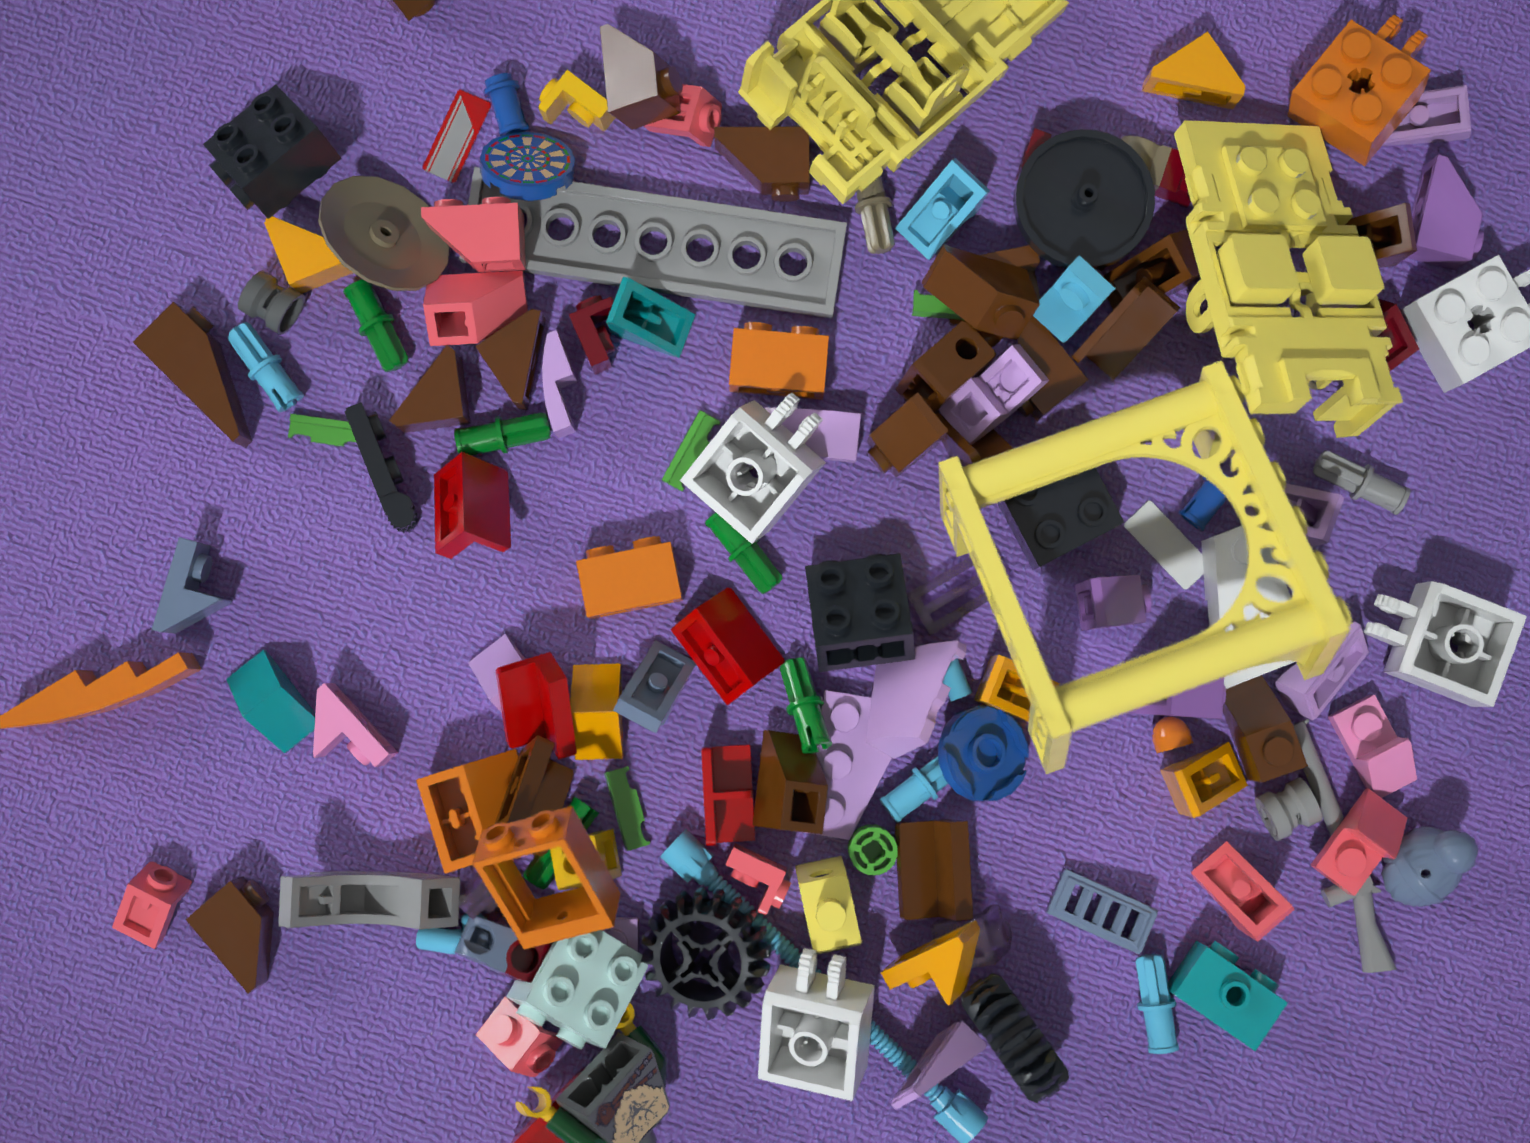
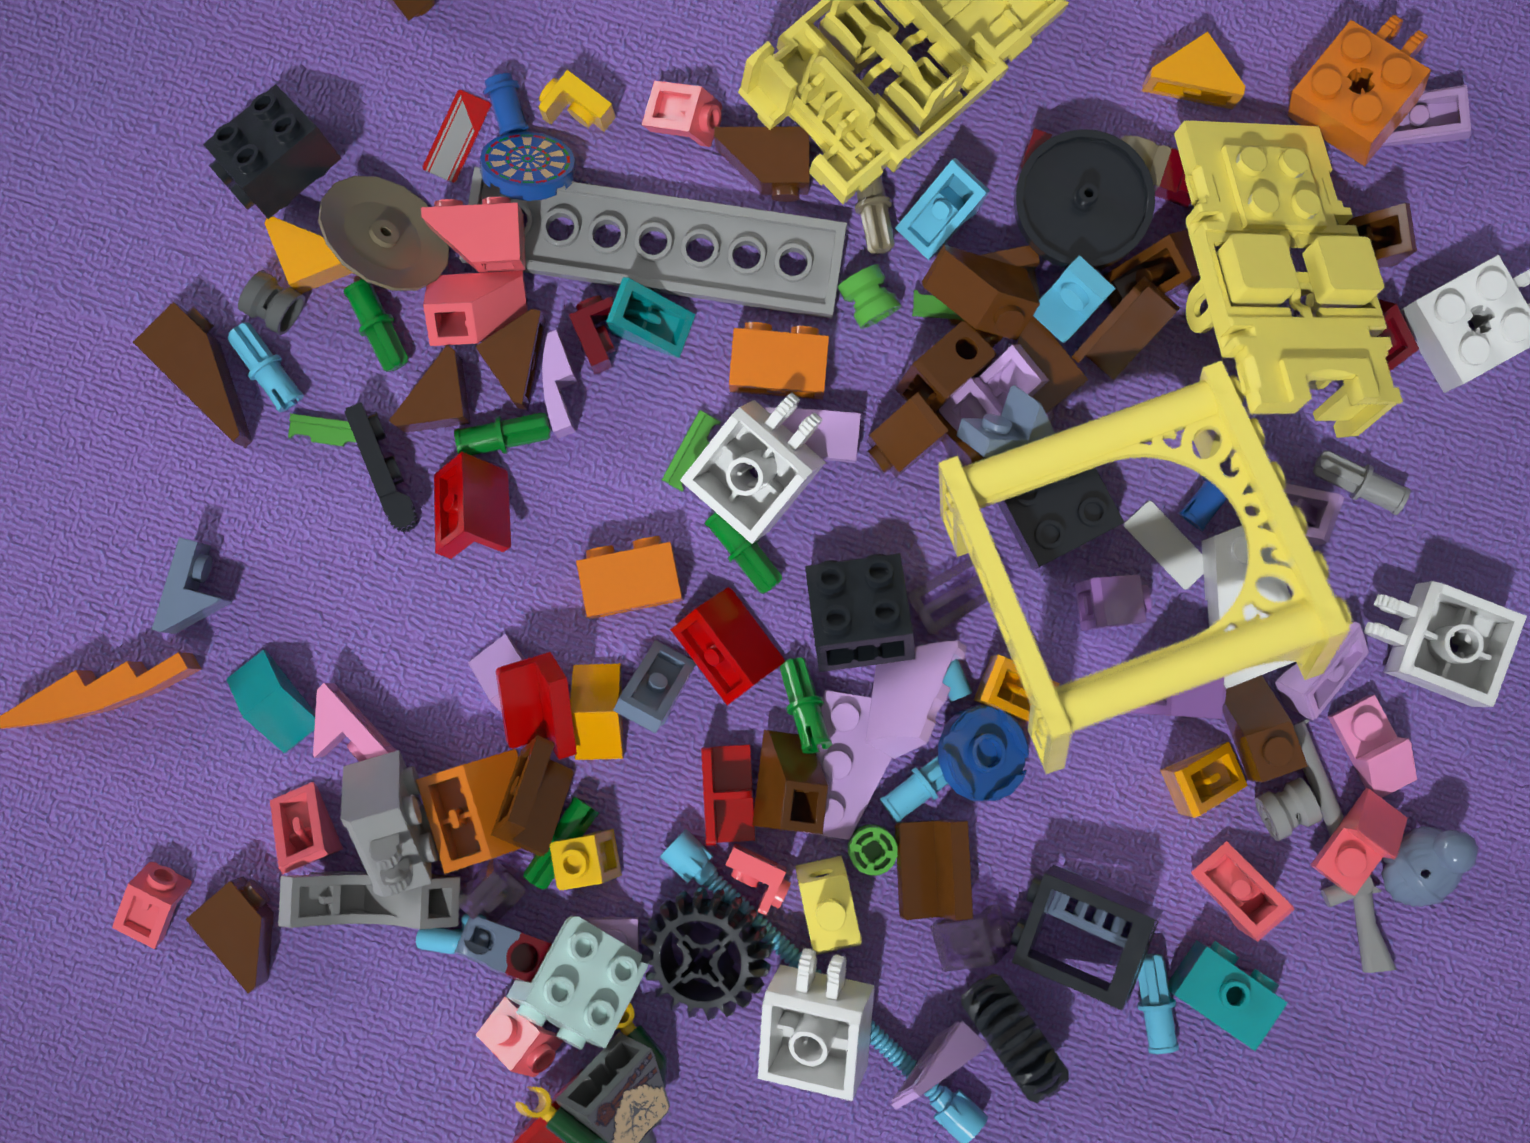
orange window [472,806,621,949] -> none
slope [600,24,683,130] -> none
bright green piece [604,766,650,851] -> none
light orange slope [880,920,981,1005] -> none
orange hinge [1152,717,1194,754] -> none
medium lavender slope [1407,155,1484,270] -> none
none -> coral slope [270,781,343,874]
none -> light grey hinge [341,750,438,897]
none -> bright green wheel [838,264,901,329]
none -> sand blue slope [956,385,1055,458]
none -> black window [1010,865,1163,1010]

